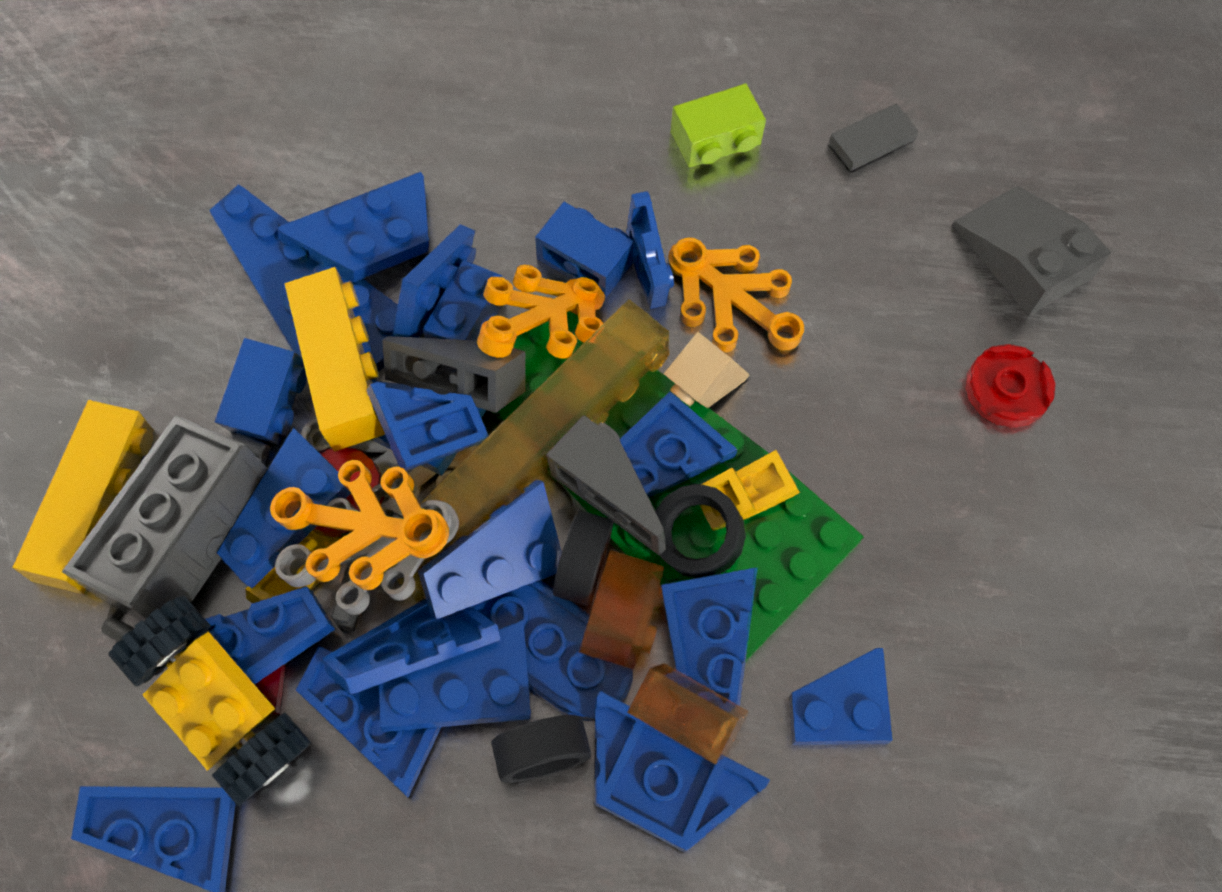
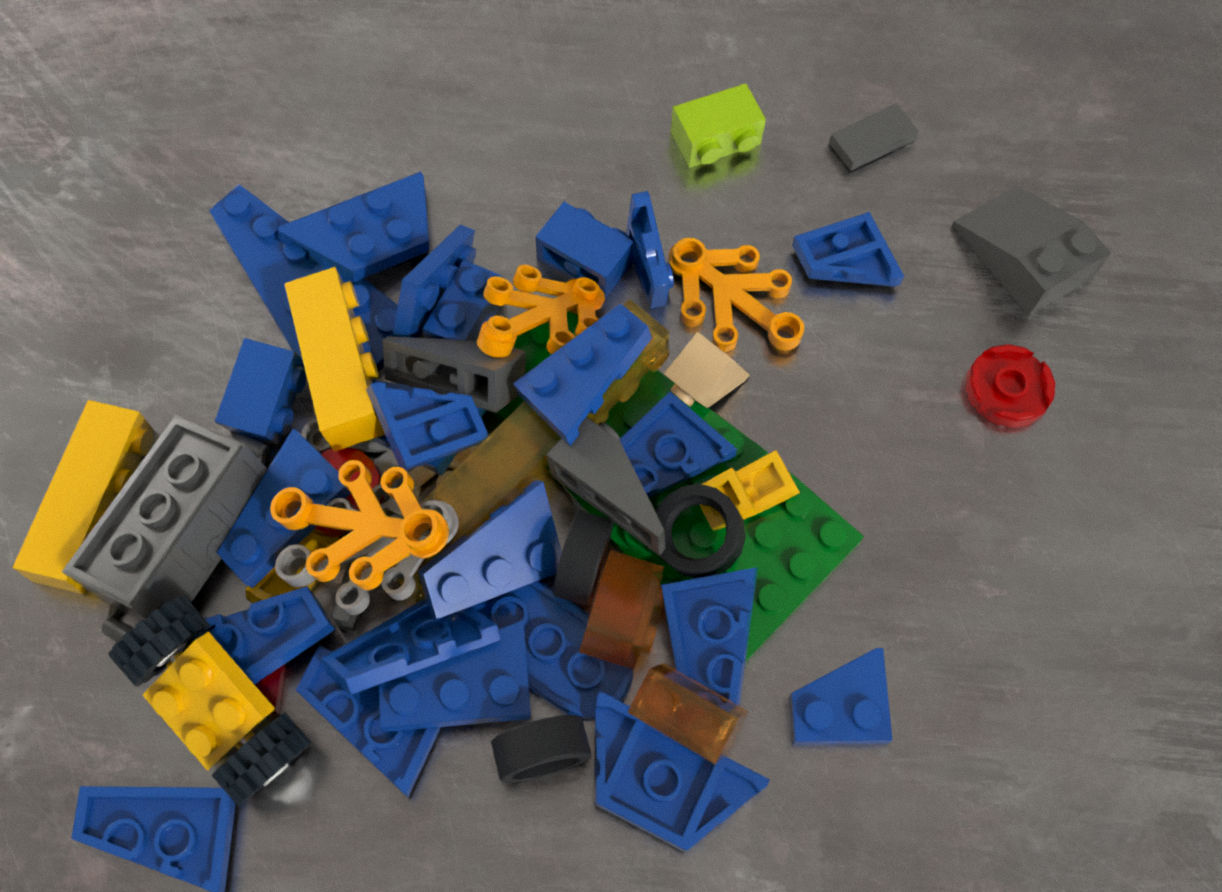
none -> blue wing [513,304,652,446]
none -> blue wing [792,212,904,287]

